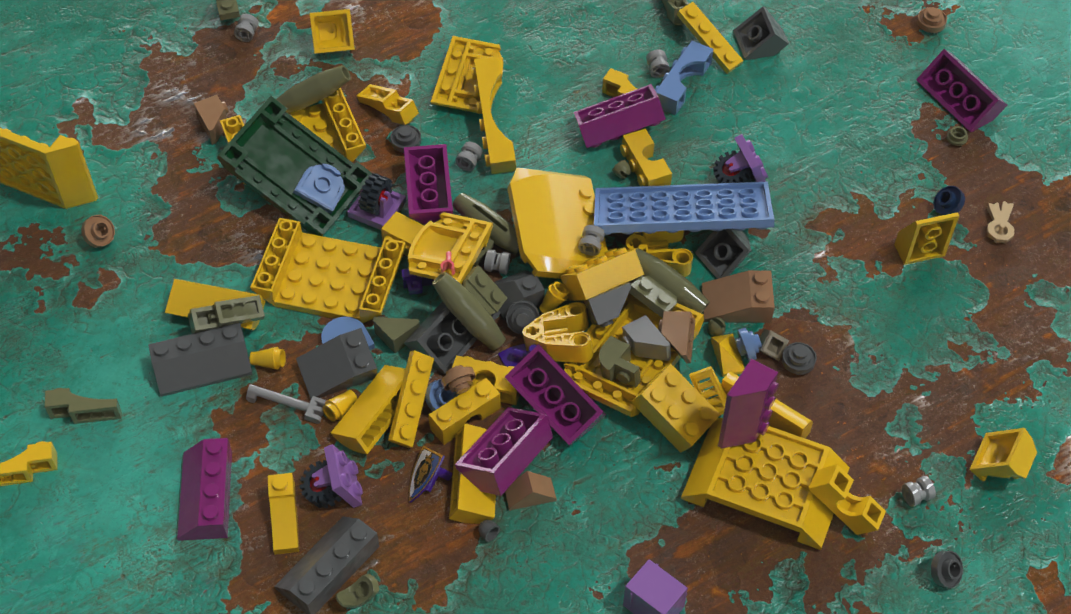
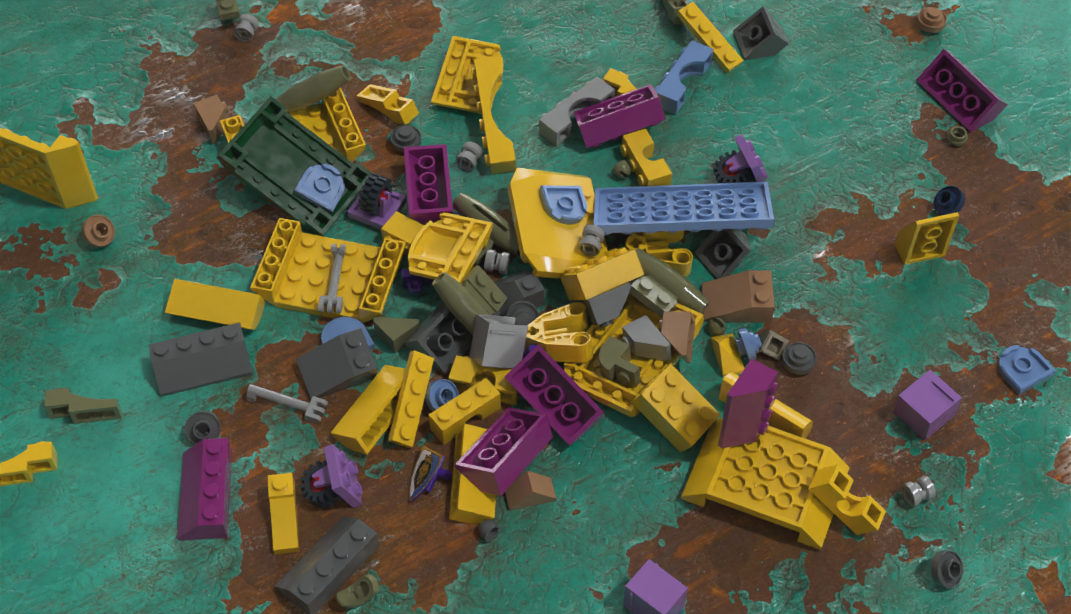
olive slope [188,295,265,334] -> none
yellow cone [249,347,286,370] -> none
yellow brick [310,9,355,54] -> none
yellow cone [322,389,357,421] -> none
coral hand [440,251,455,275] -> none
medium nougat plate [441,365,476,394] -> none
yellow cone [539,282,569,313] -> none
light grey wheel [646,49,670,78] -> none
yellow slope [689,366,727,415] -> none
yellow brick [969,428,1037,482] -> none
tan piece [987,201,1014,243] -> none
none -> dark grey plate [185,410,221,444]
none -> light grey hinge [318,244,346,313]
none -> light grey piece [470,314,528,368]
none -> light grey arch [539,77,615,147]
none -> medium blue tile [539,185,587,224]
none -> medium lavender piece [894,370,962,440]
none -> medium blue tile [998,345,1056,395]

